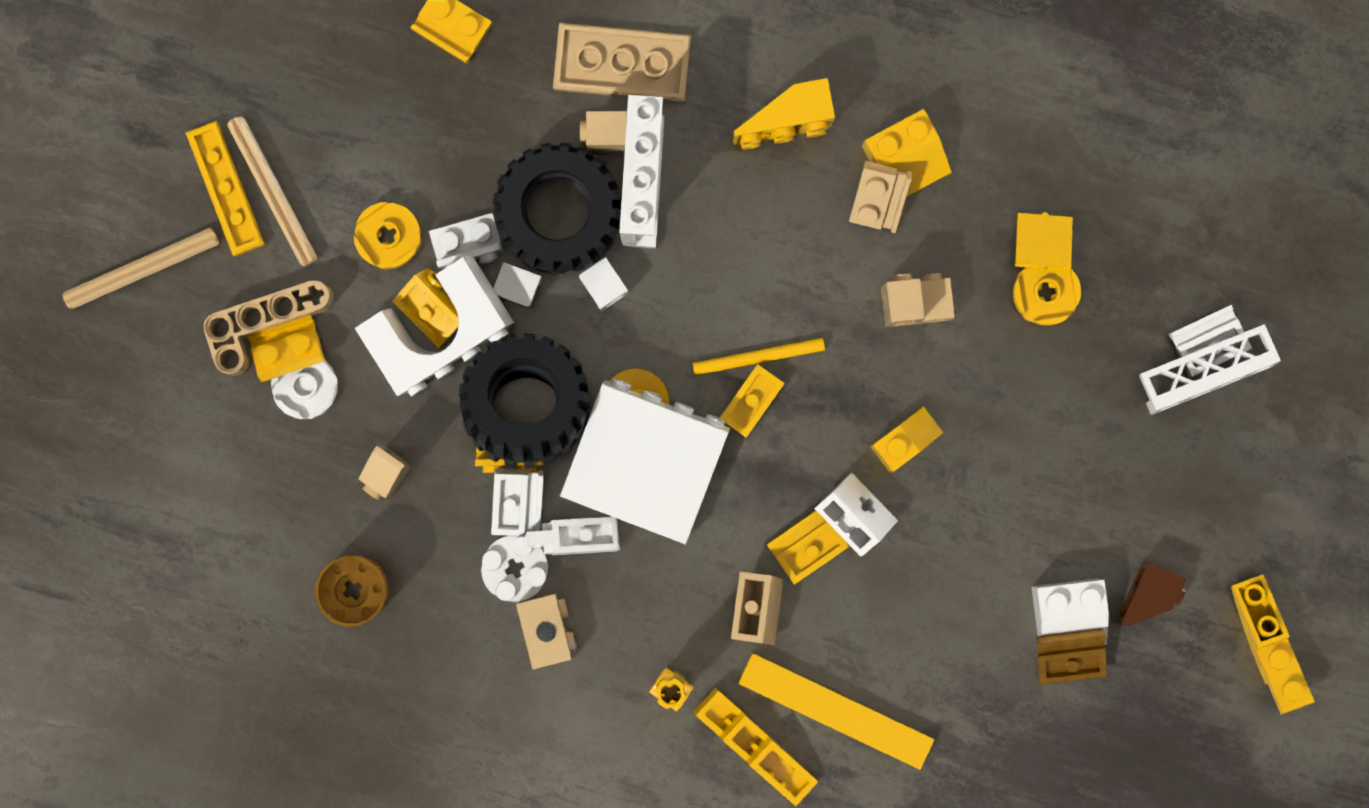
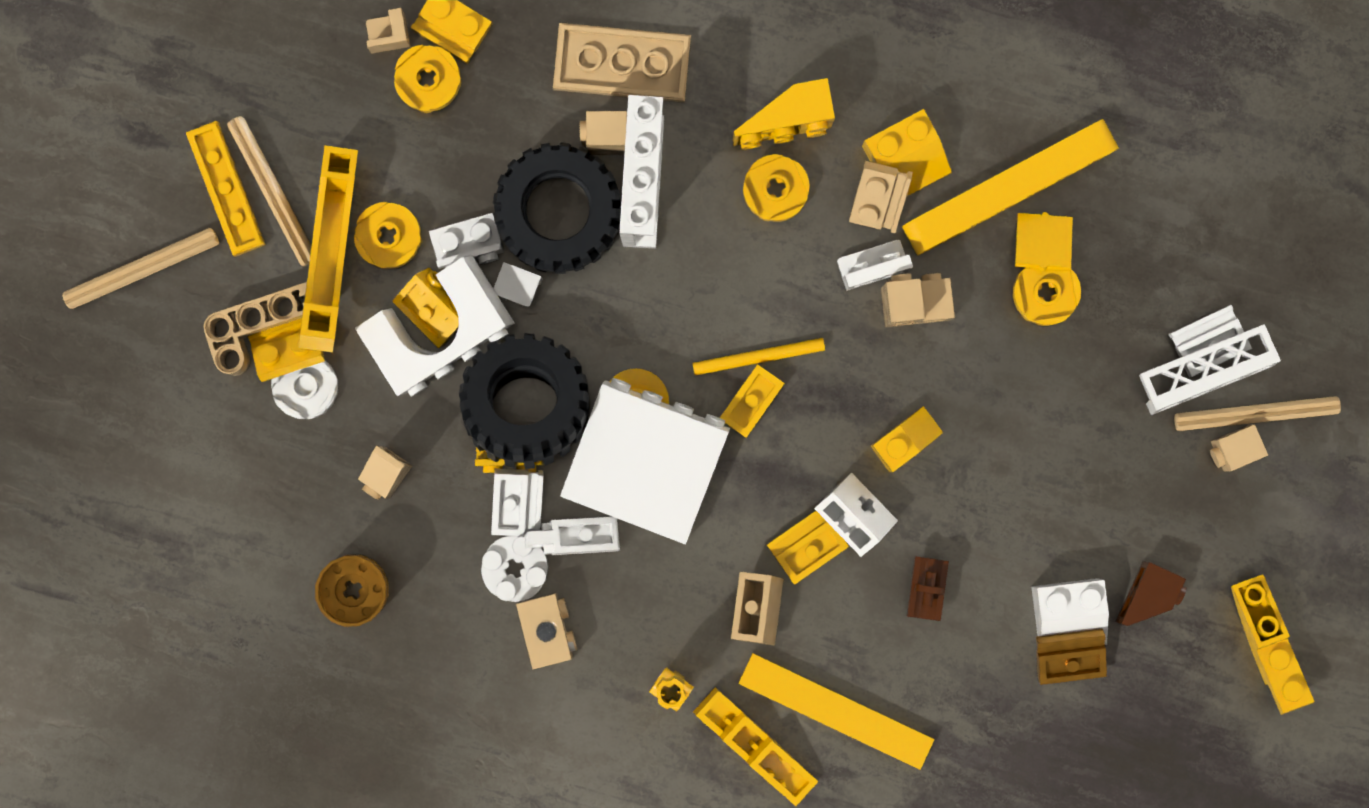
white panel [579,257,629,312] -> none
none -> yellow arch [299,145,358,352]
none -> tan panel [366,8,411,54]
none -> yellow plate [394,45,461,113]
none -> yellow plate [743,154,810,222]
none -> white bracket [837,240,913,291]
none -> yellow beam [901,119,1119,256]
none -> reddish brown hips [906,556,949,621]
none -> tan axle [1174,396,1341,431]
none -> tan brick [1210,424,1268,472]

